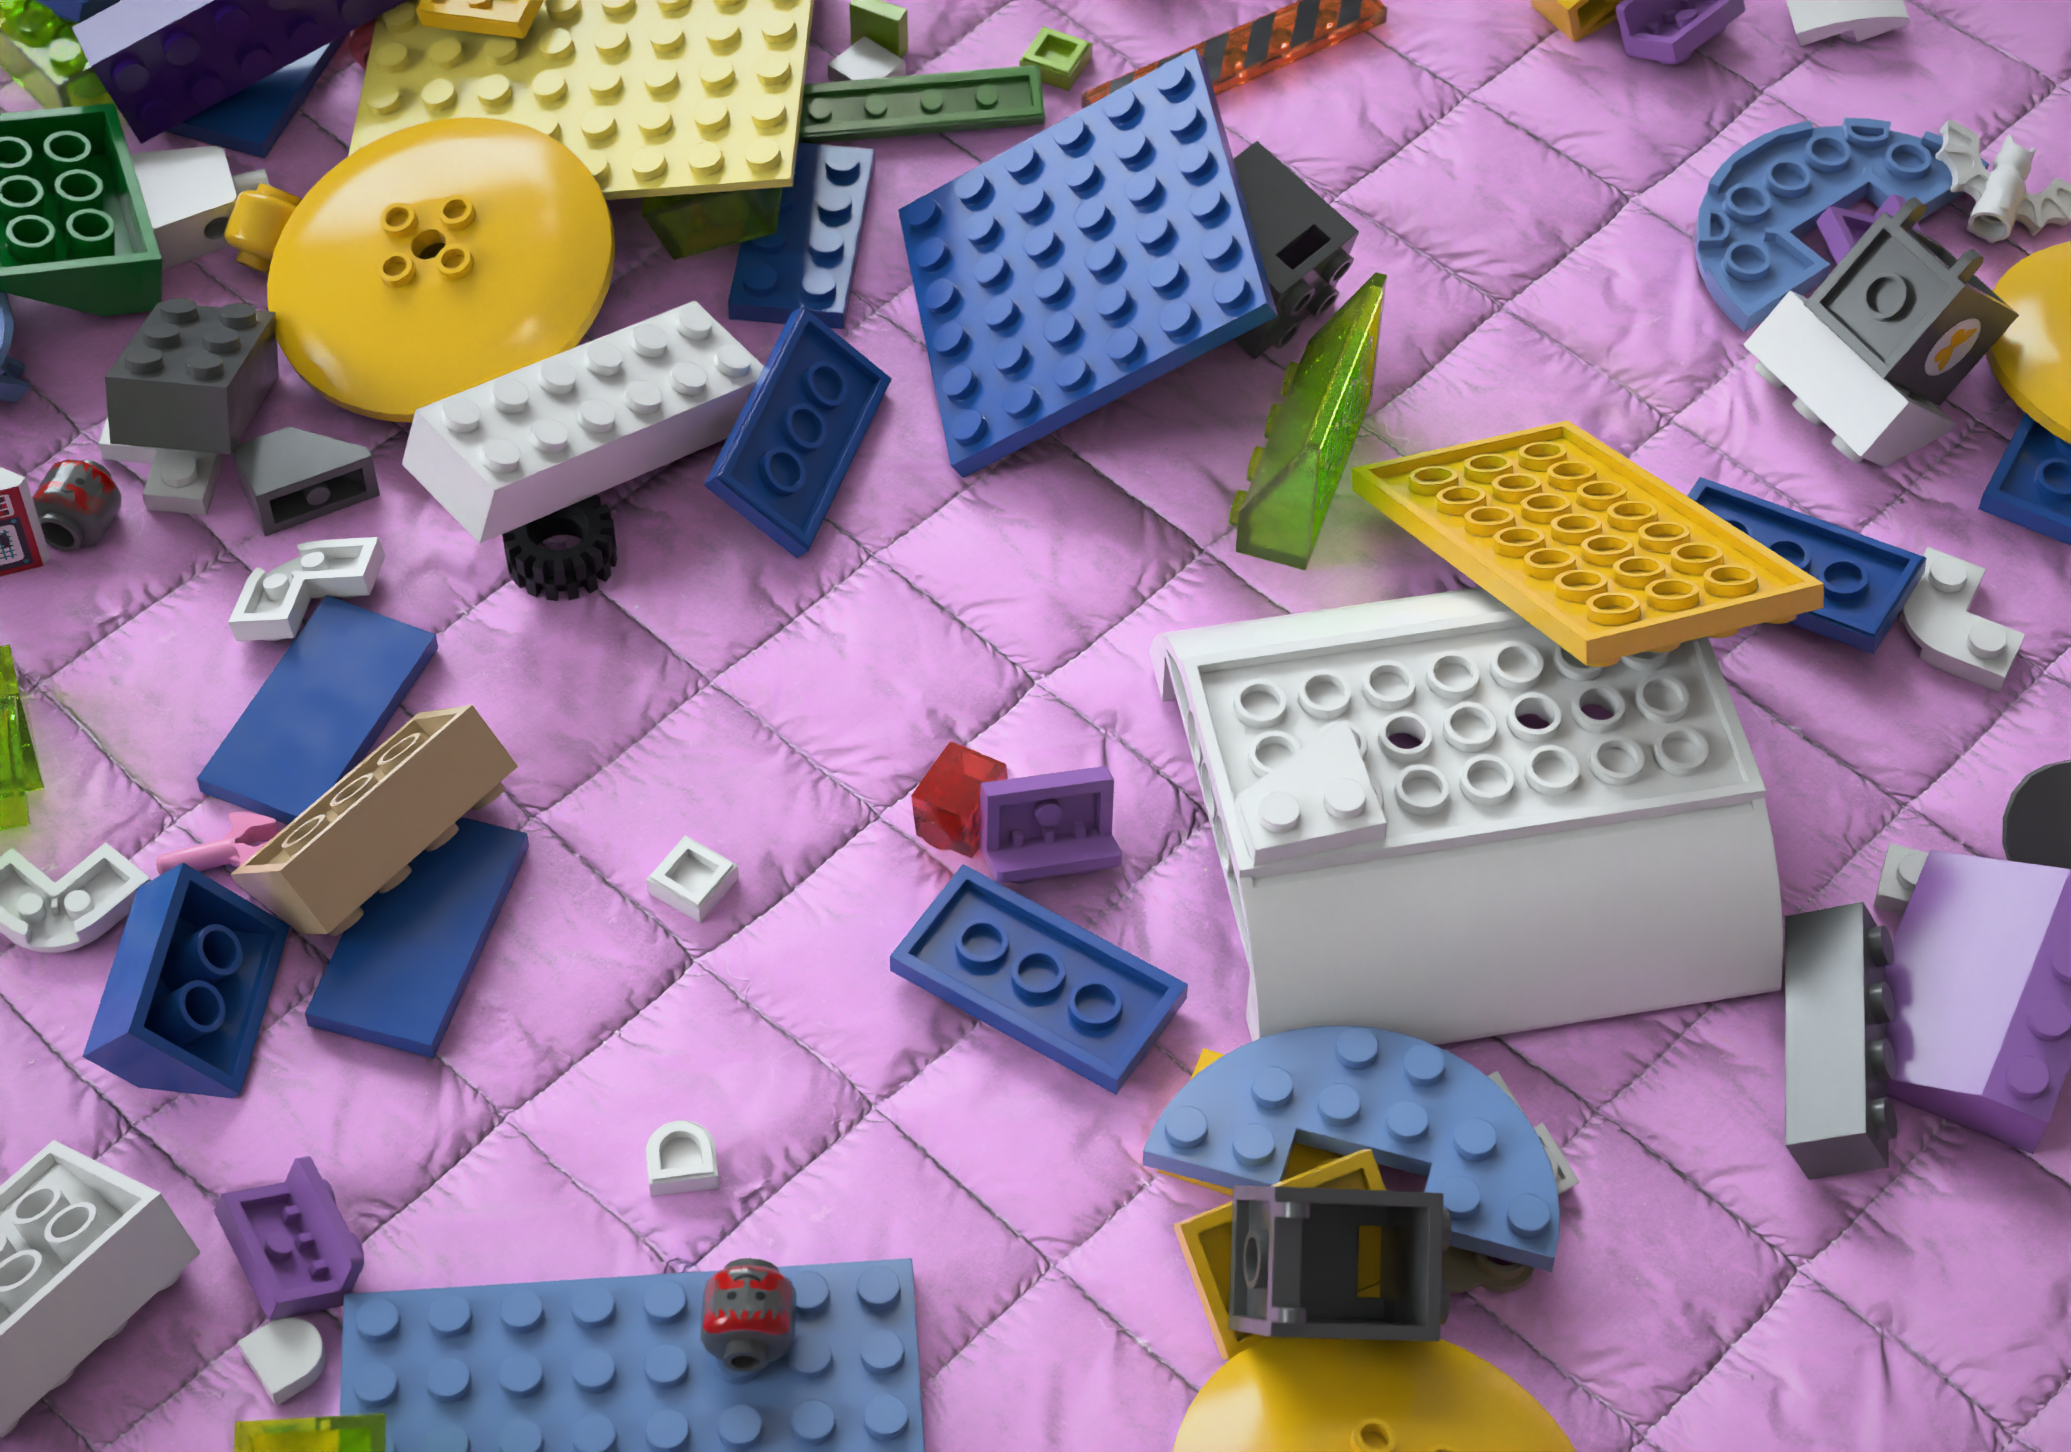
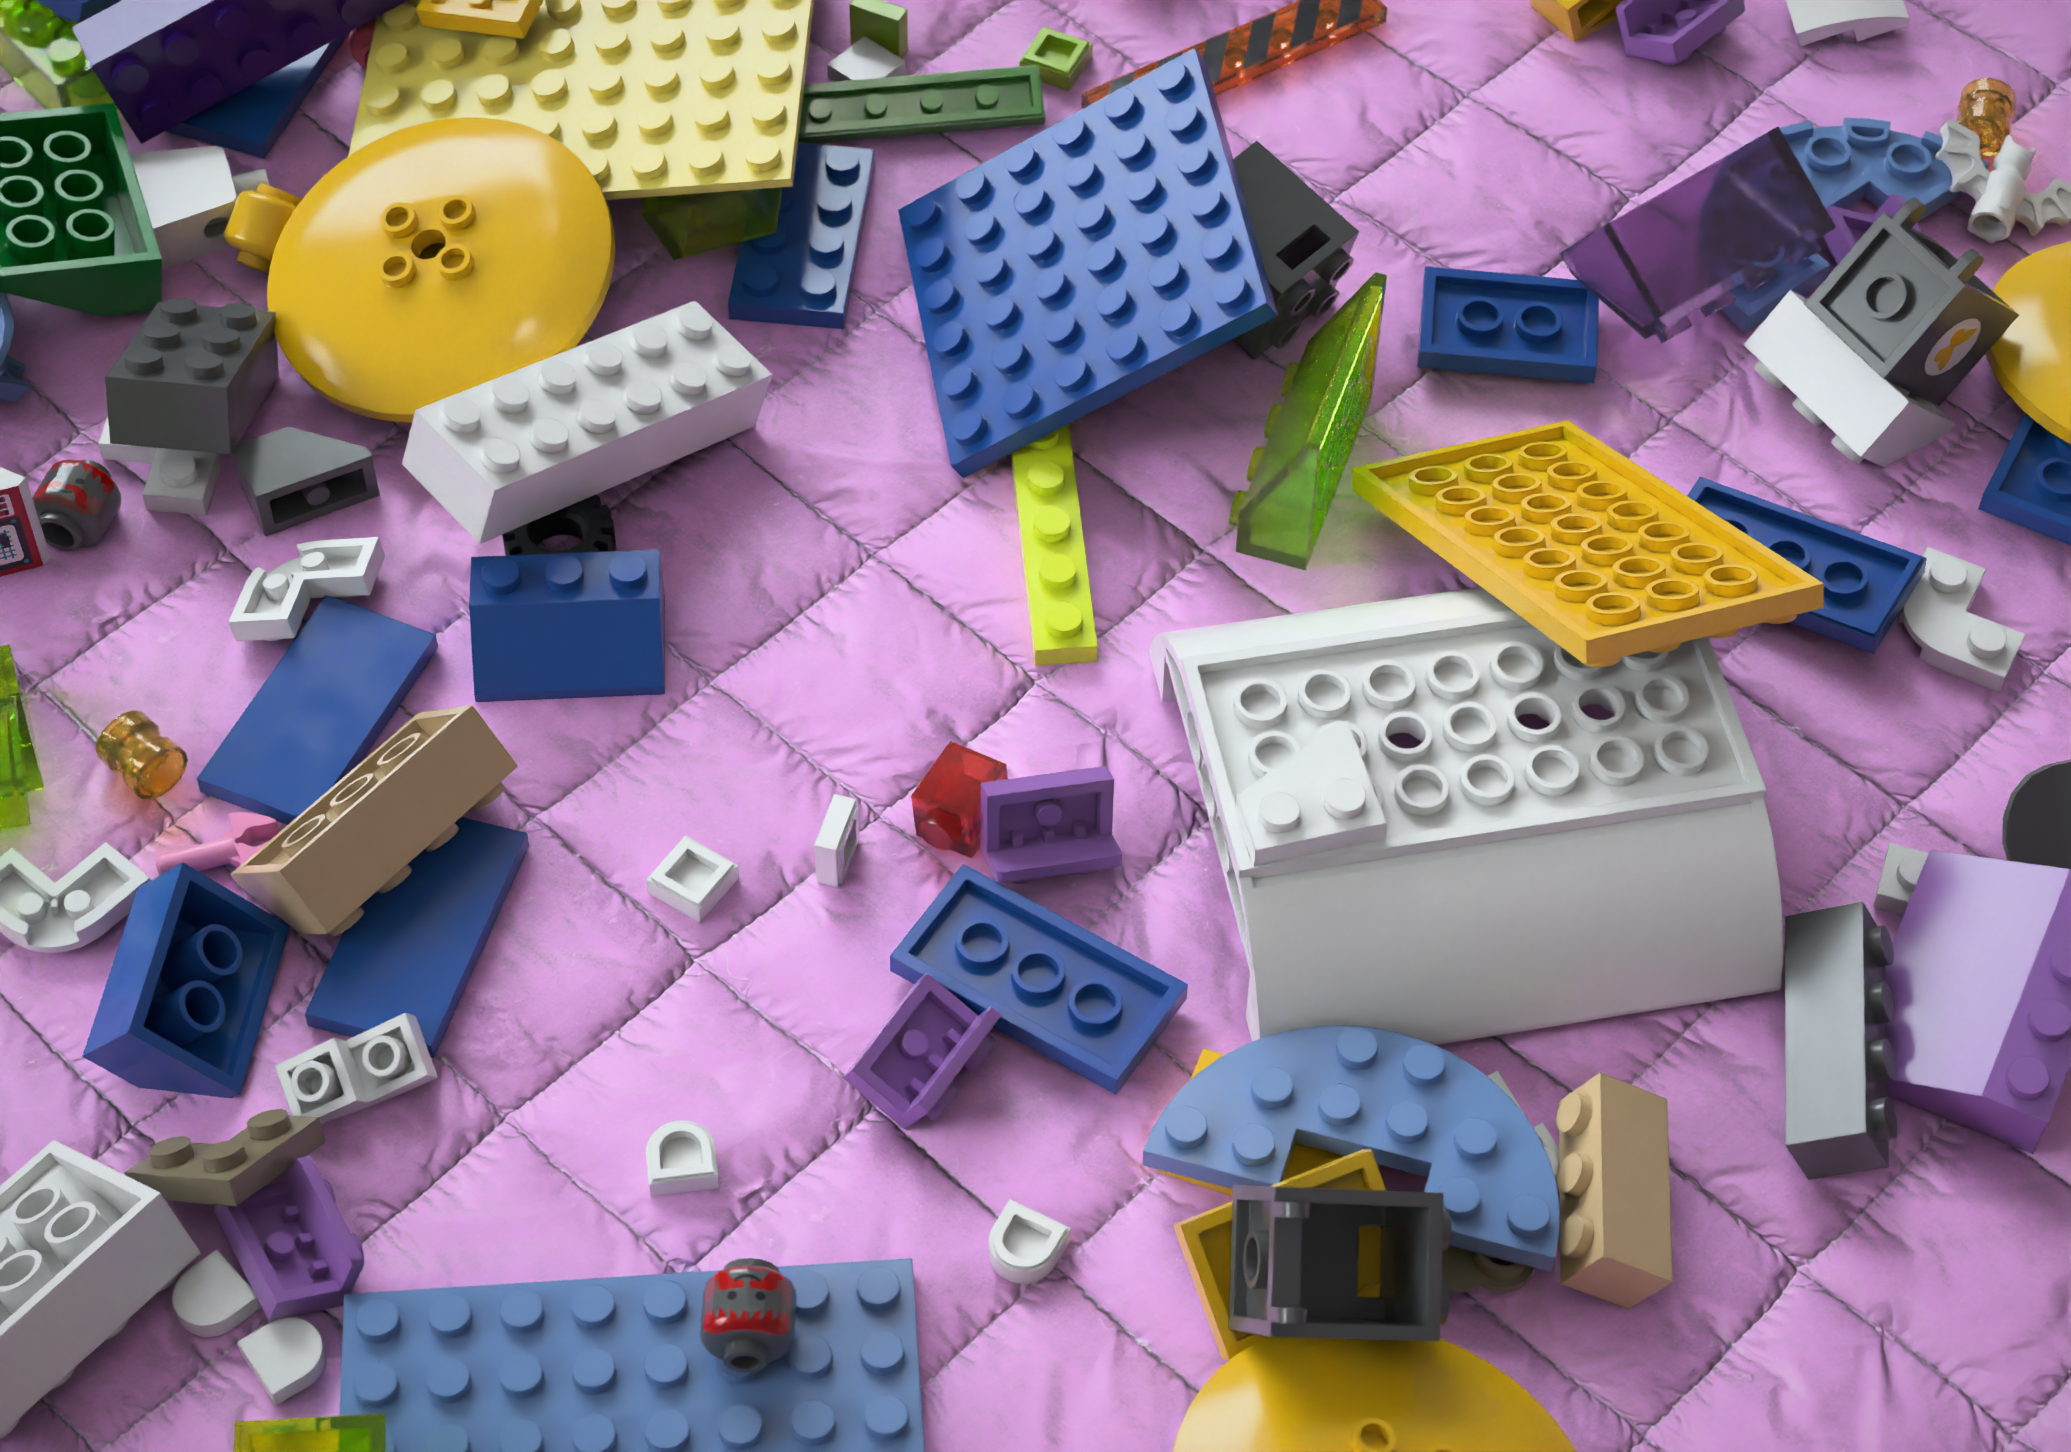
blue tile [703,306,892,558] -> none
none -> clear yellow wheel [96,710,188,799]
none -> dark tan plate [124,1109,326,1206]
none -> white tile [172,1249,262,1337]
none -> white slope [275,1013,438,1124]
none -> blue slope [469,549,665,702]
none -> tile [814,794,860,888]
none -> medium lavender bracket [843,973,1002,1130]
none -> white tile [989,1199,1071,1284]
none -> neon yellow plate [1010,424,1098,666]
none -> blue plate [1417,266,1599,383]
none -> tan brick [1556,1072,1673,1309]
none -> clear purple windscreen [1559,126,1836,344]
none -> clear yellow wheel [1956,78,2017,157]

